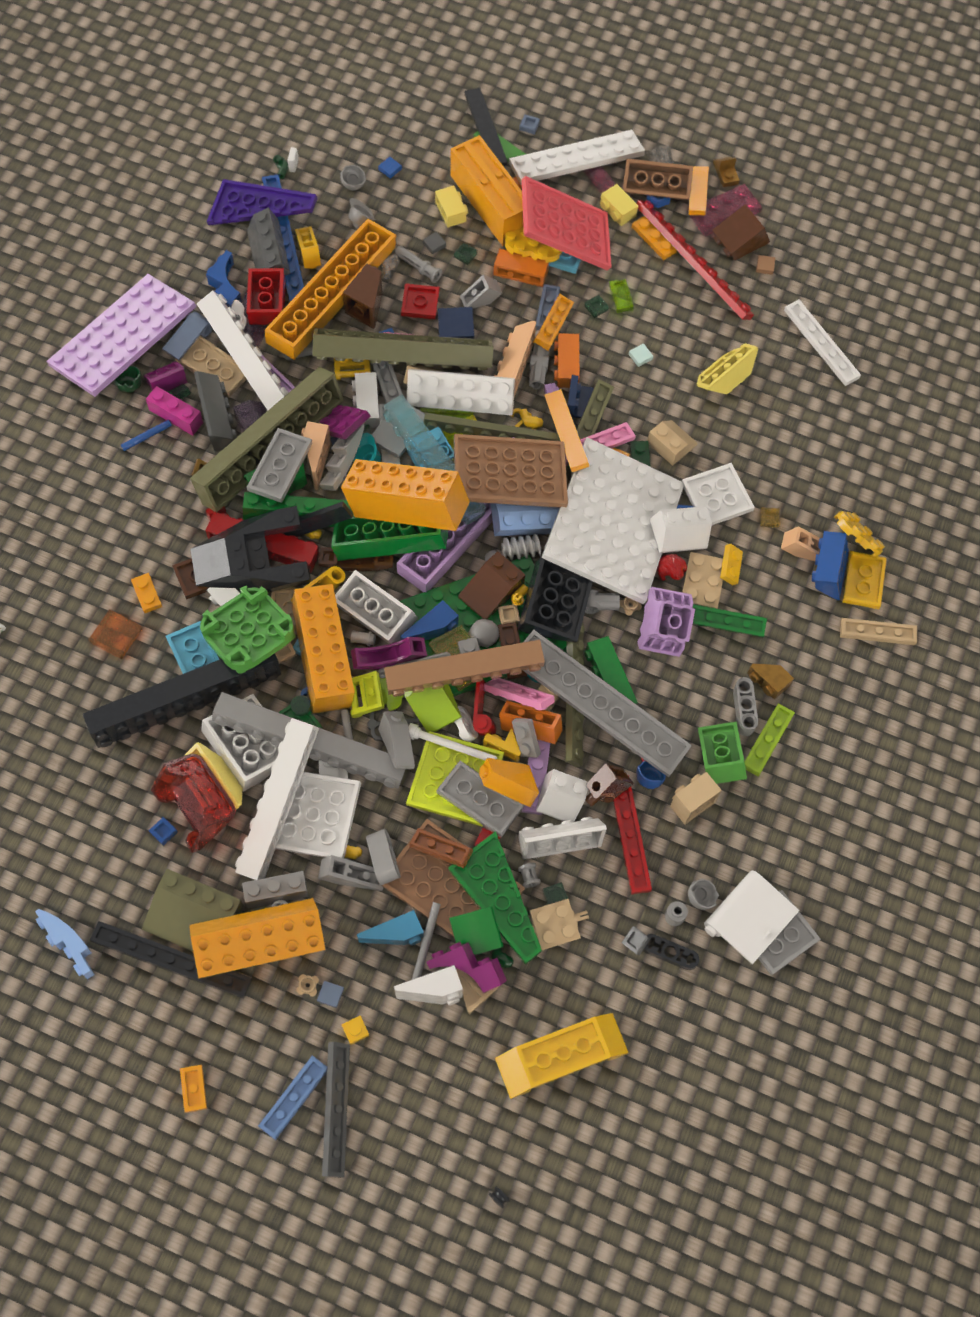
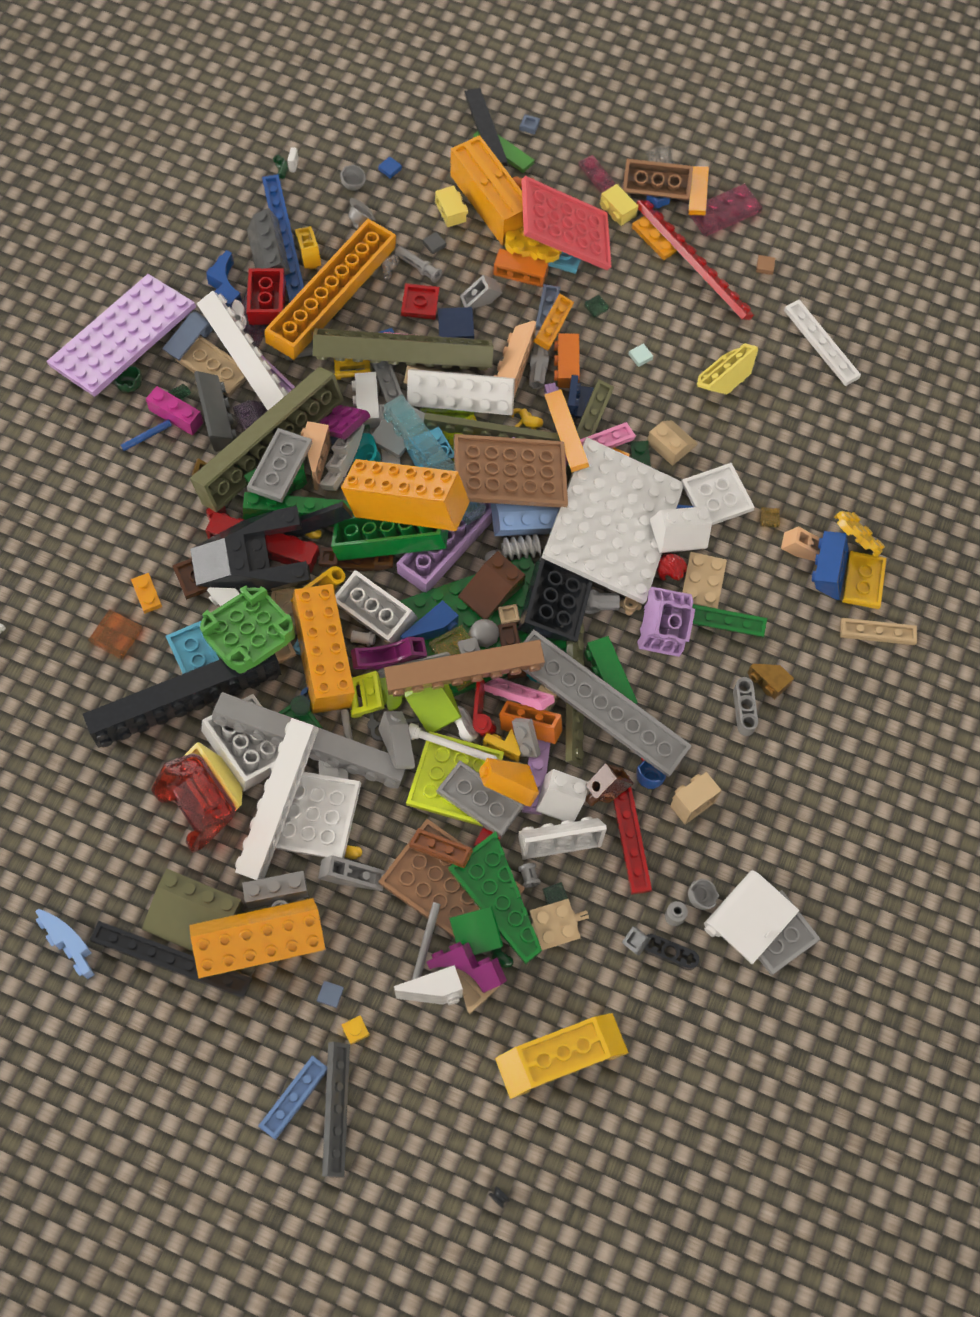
magenta slope [144,361,188,392] -> none
blue tile [148,817,178,846] -> none
light orange plate [180,1065,207,1113] -> none
dark purple wing [206,179,318,225] -> none
tan plate [296,974,319,997] -> none
reddish brown slope [343,264,383,329] -> none
dark azure slope [357,910,424,945] -> none
light grey beam [366,828,401,885] -> none
clear green tile [454,242,478,265] -> none
white plate [509,130,645,185] -> none
yellow arm [511,584,528,606] -> none
clear neon green tile [609,279,634,313] -> none
bright green slope [698,722,747,784] -> none
reddish brown slope [712,204,770,261] -> none
pearl gold slope [713,157,740,188] -> none
yellow plate [720,544,743,586] -> none
lime tile [745,703,795,777] -> none

